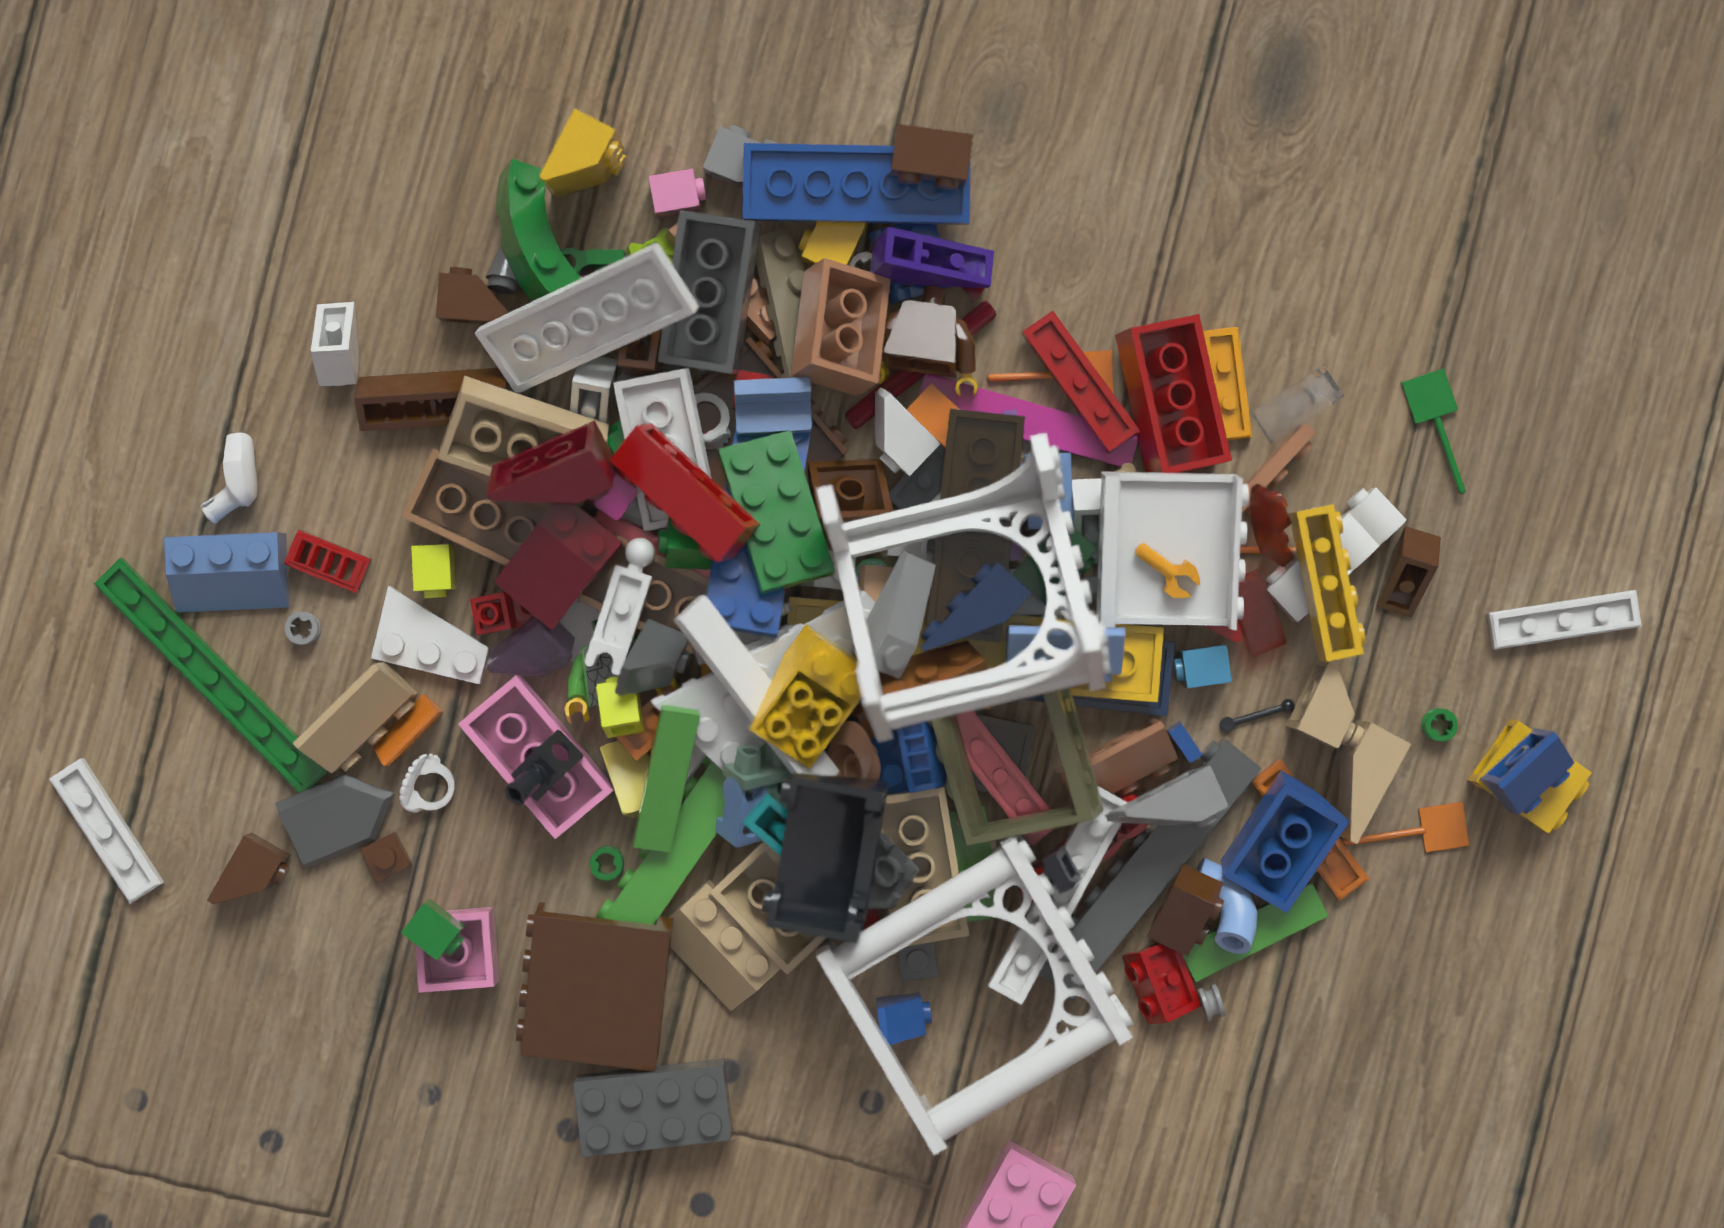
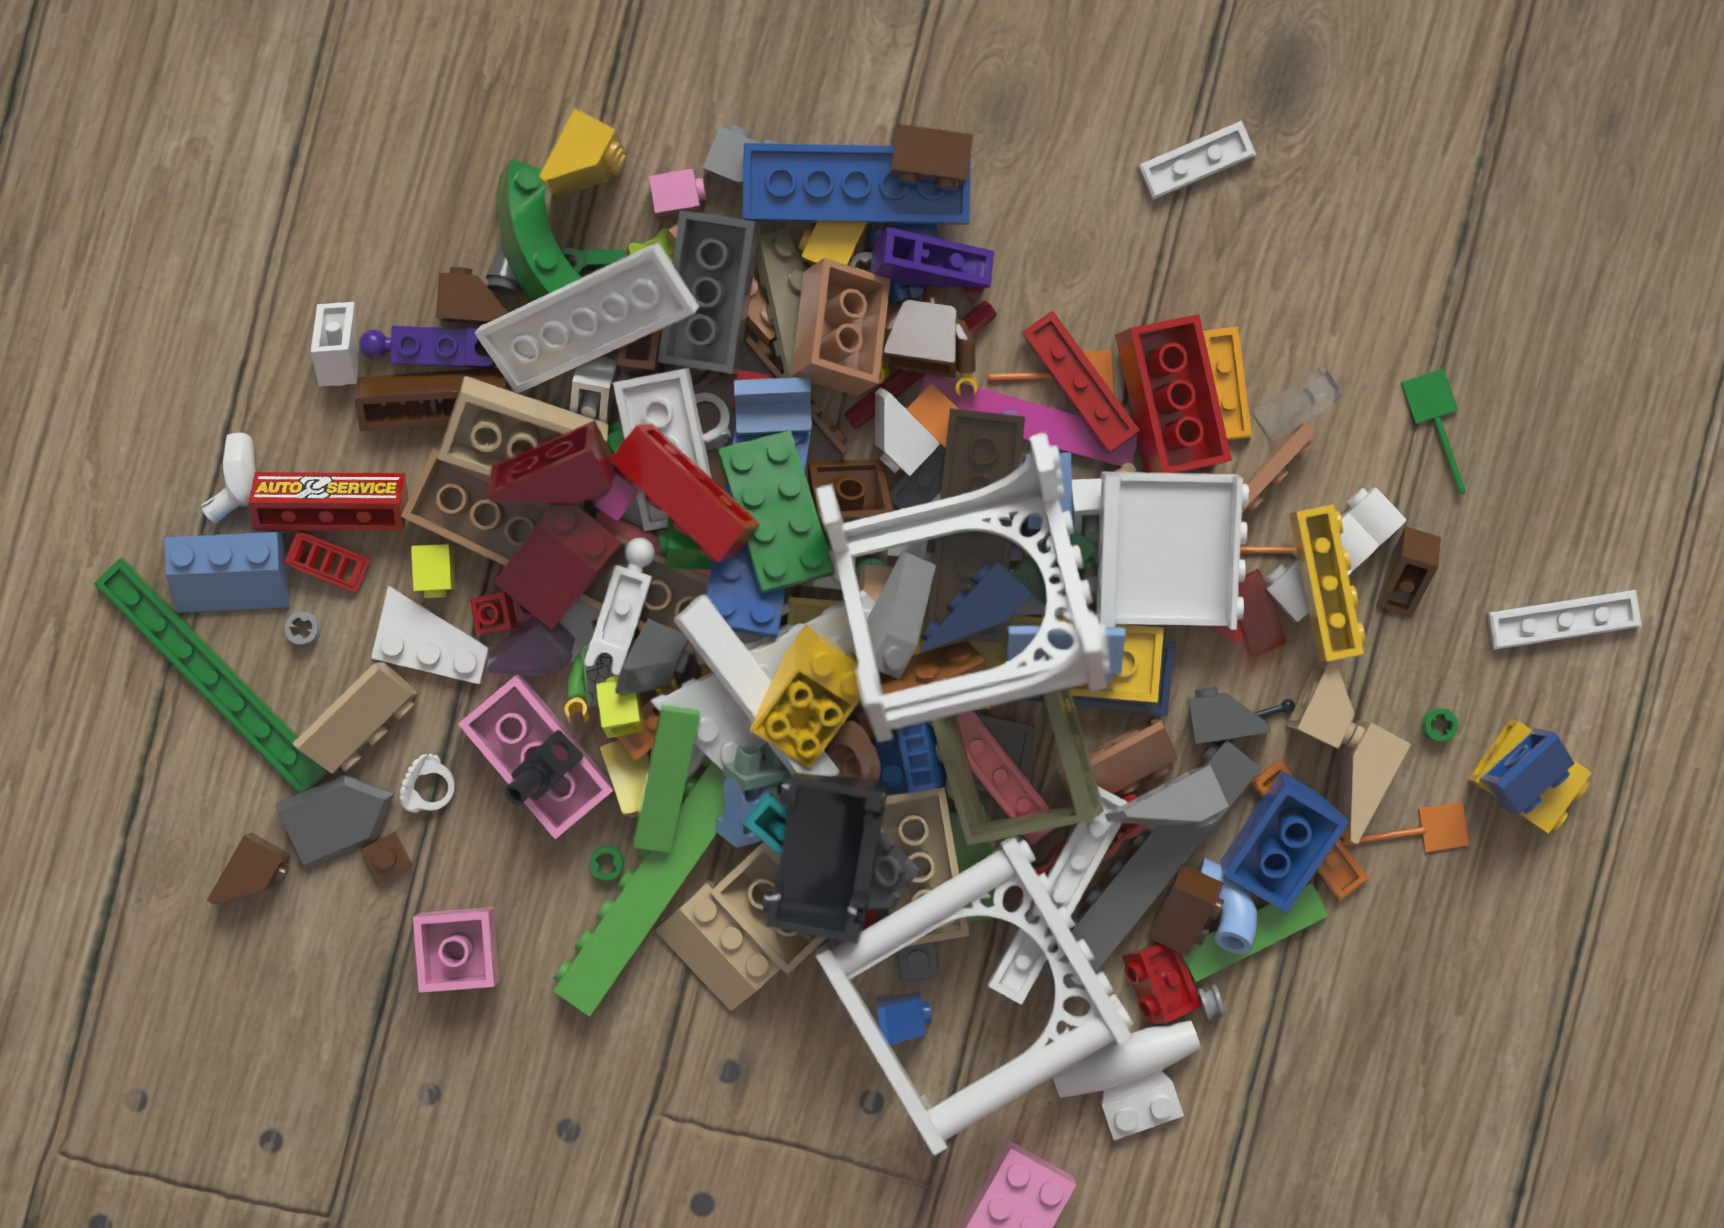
white tile [49,758,164,904] -> none
orange slope [373,694,443,766] -> none
green brick [401,899,465,961] -> none
reddish brown panel [516,902,674,1072] -> none
dark grey brick [573,1058,733,1157] -> none
black plate [1042,845,1081,894] -> none
light orange bar [1135,543,1200,598] -> none
blue tile [1168,721,1203,763] -> none
dark azure brick [1173,644,1232,688] -> none
clear red slope [1250,483,1294,567] -> none
none -> red brick [248,472,409,531]
none -> dark purple plate [359,326,496,369]
none -> white plate [1052,1020,1201,1140]
none -> white tile [1138,121,1256,201]
none -> dark grey slope [1188,687,1271,744]

